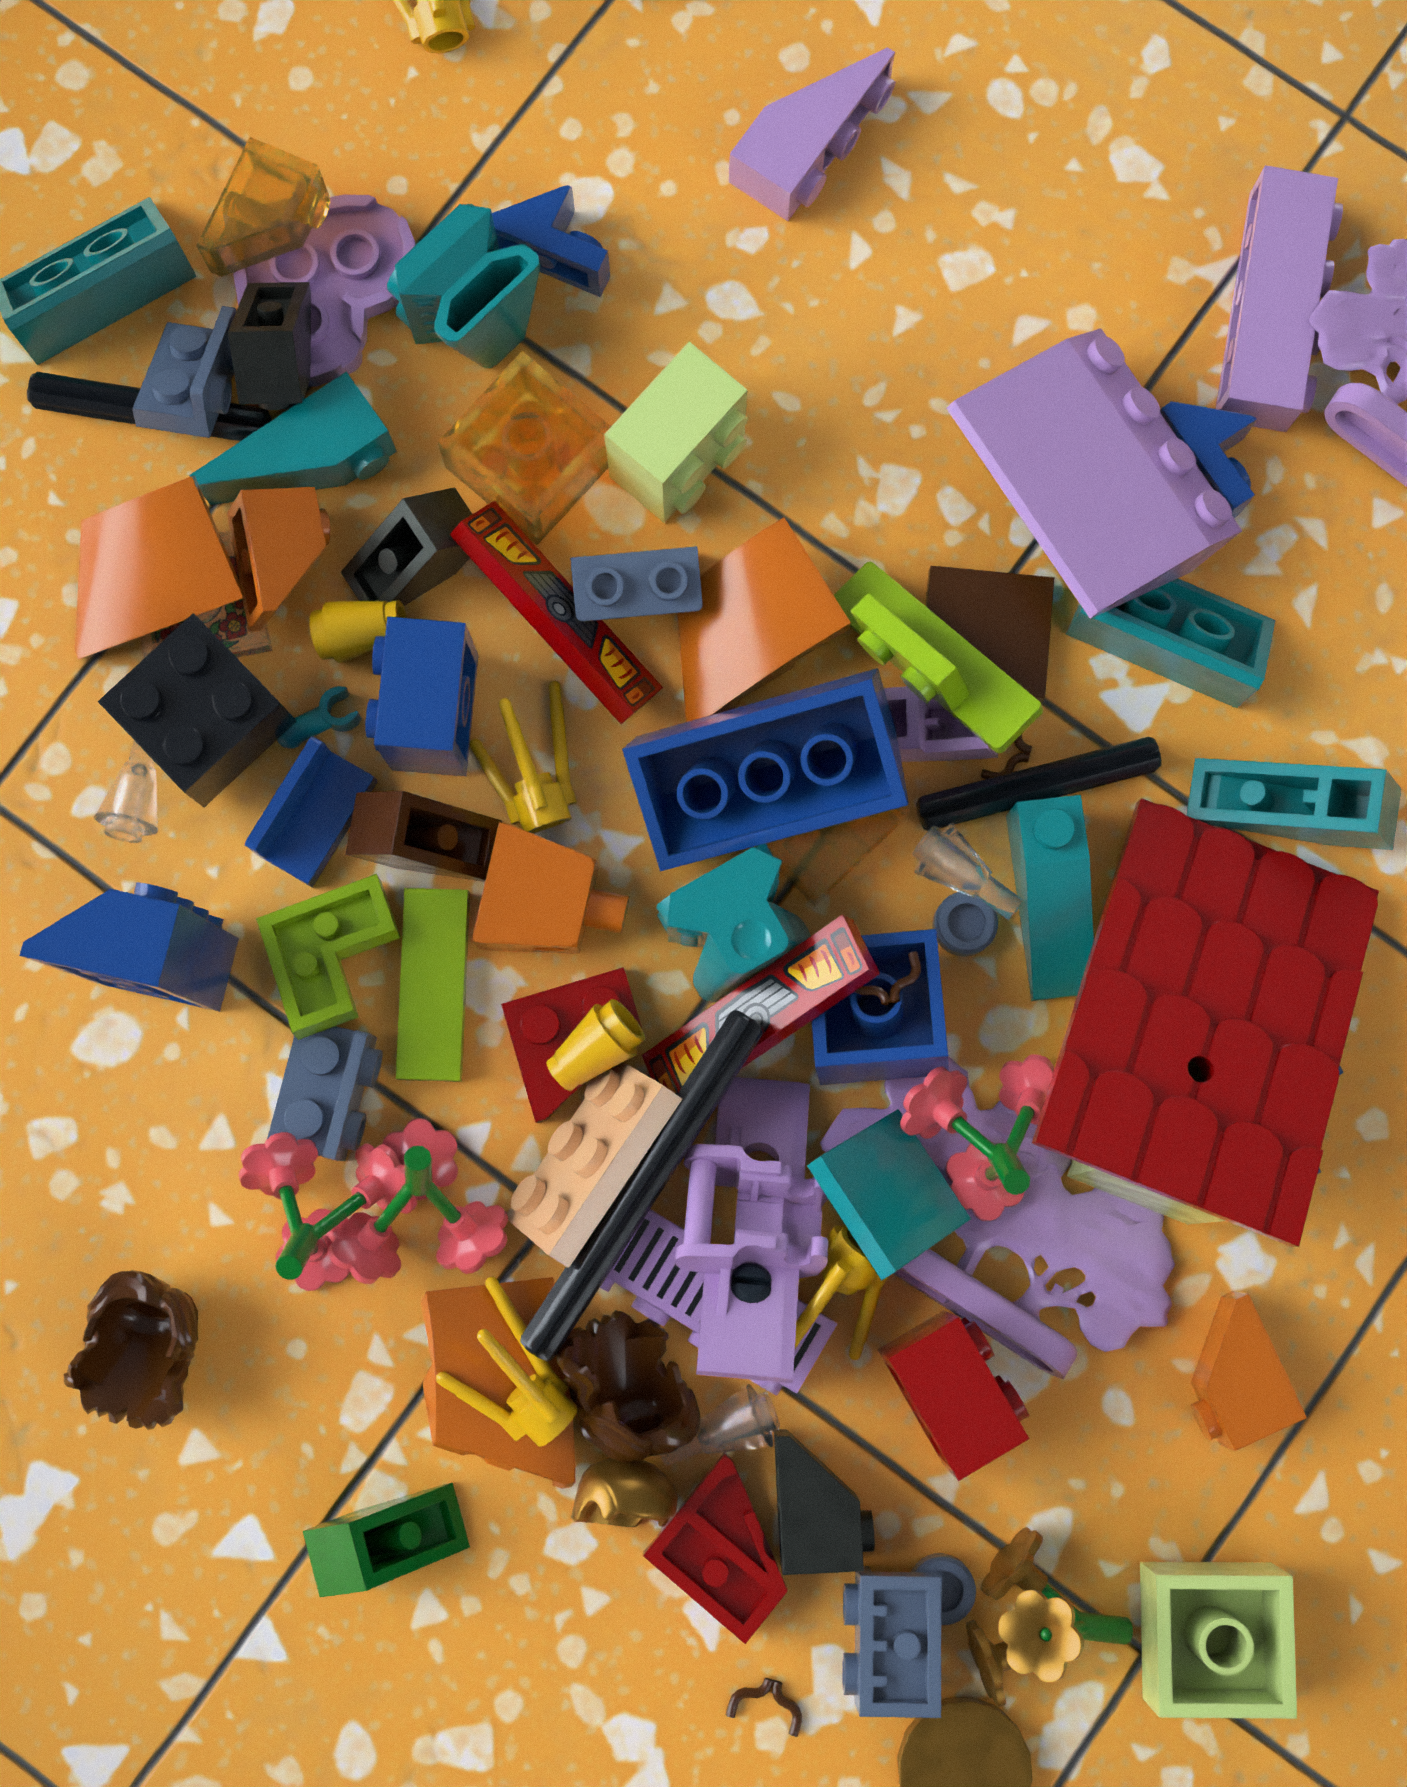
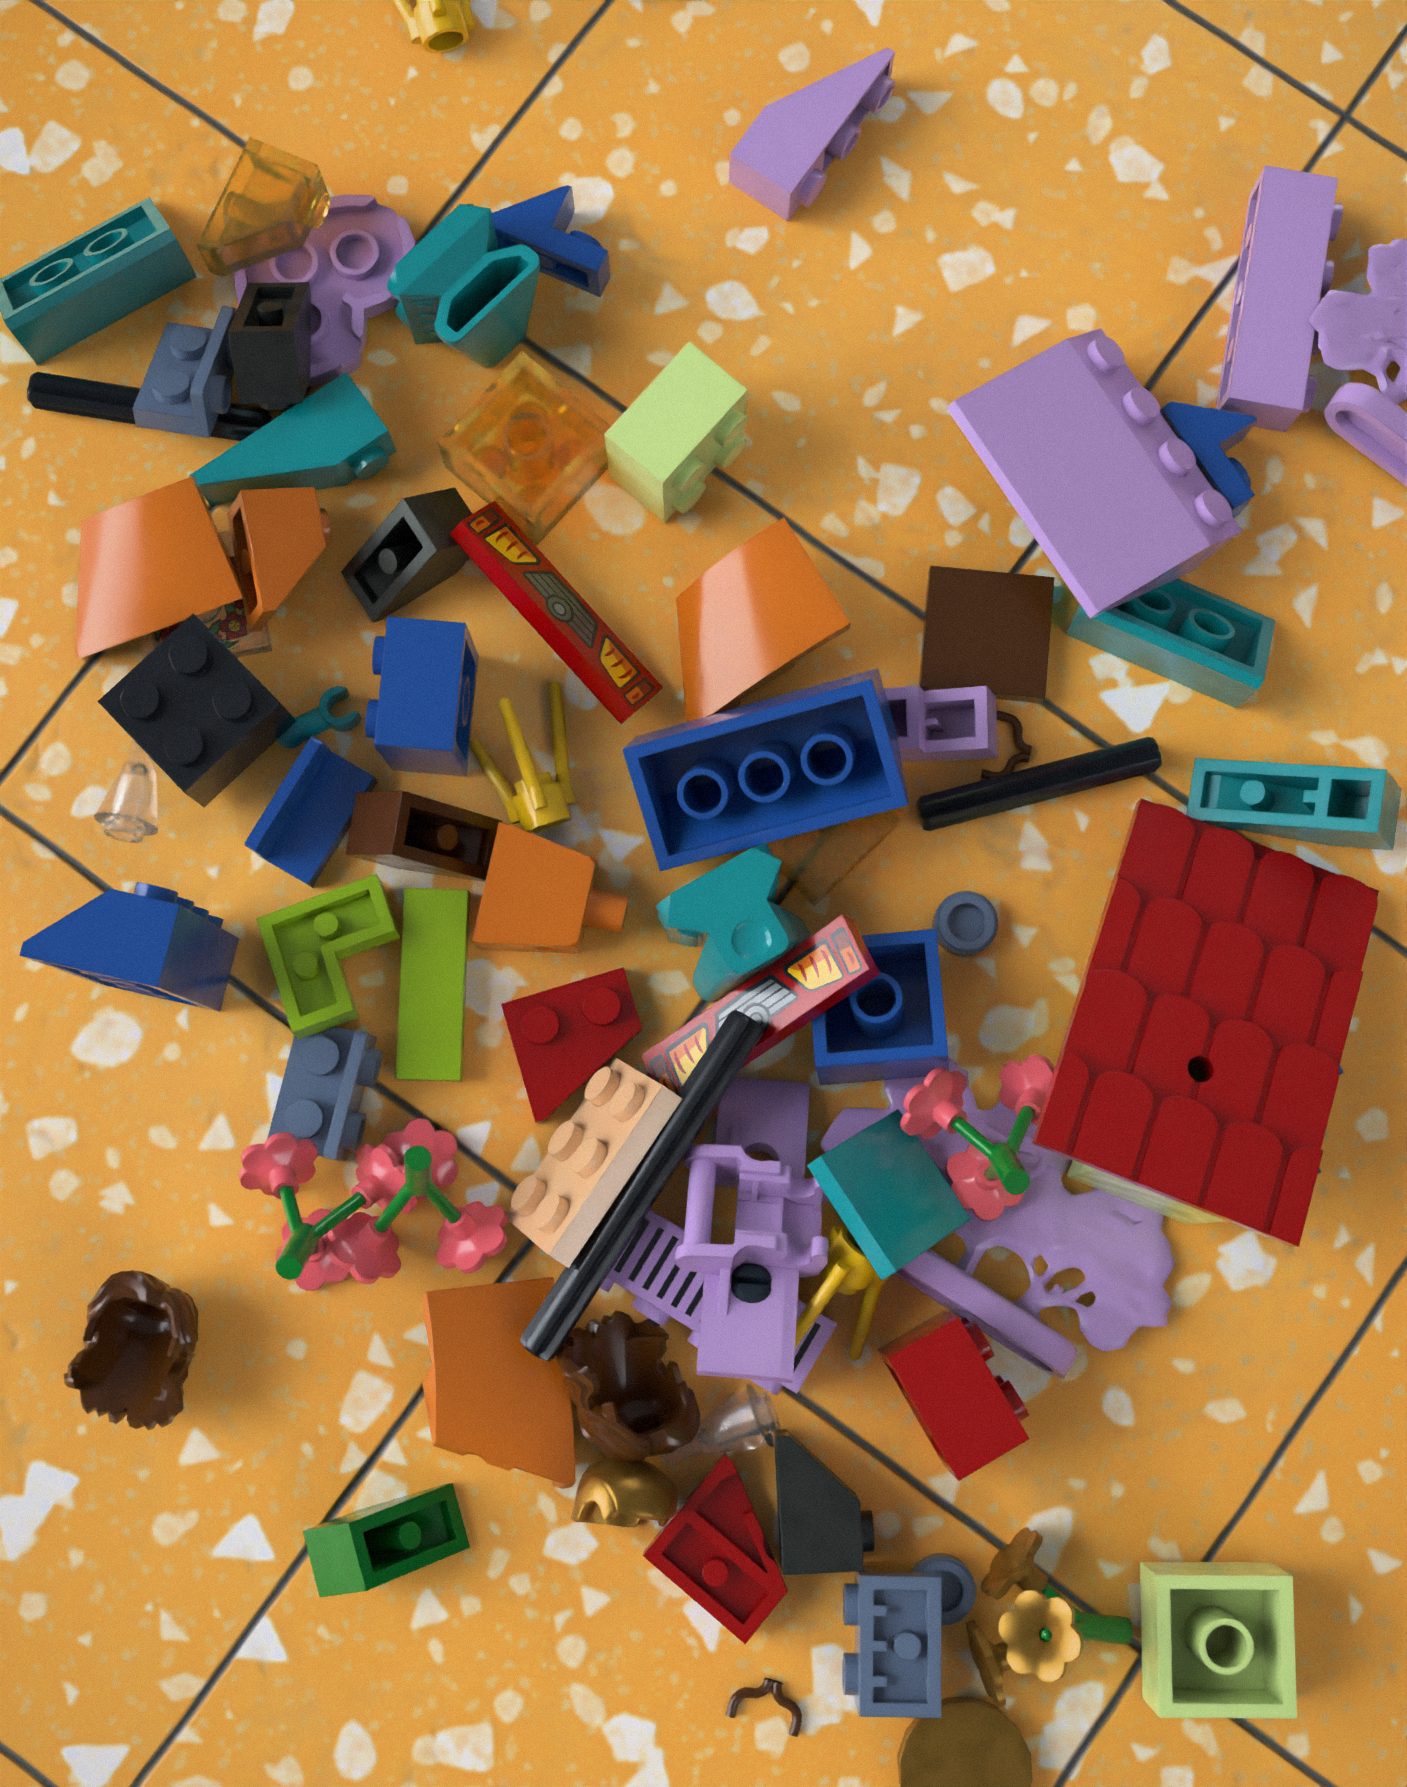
yellow cone [309,600,407,663] -> none
yellow plant [436,1276,577,1447] -> none
yellow cone [546,999,645,1091] -> none
sand blue bracket [570,546,703,622] -> none
lime bracket [834,562,1043,753] -> none
reddish brown piece [854,952,921,1005] -> none
clear cone [912,823,1024,921] -> none
teal slope [1006,795,1094,1001] -> none
orange slope [1191,1291,1307,1451] -> none

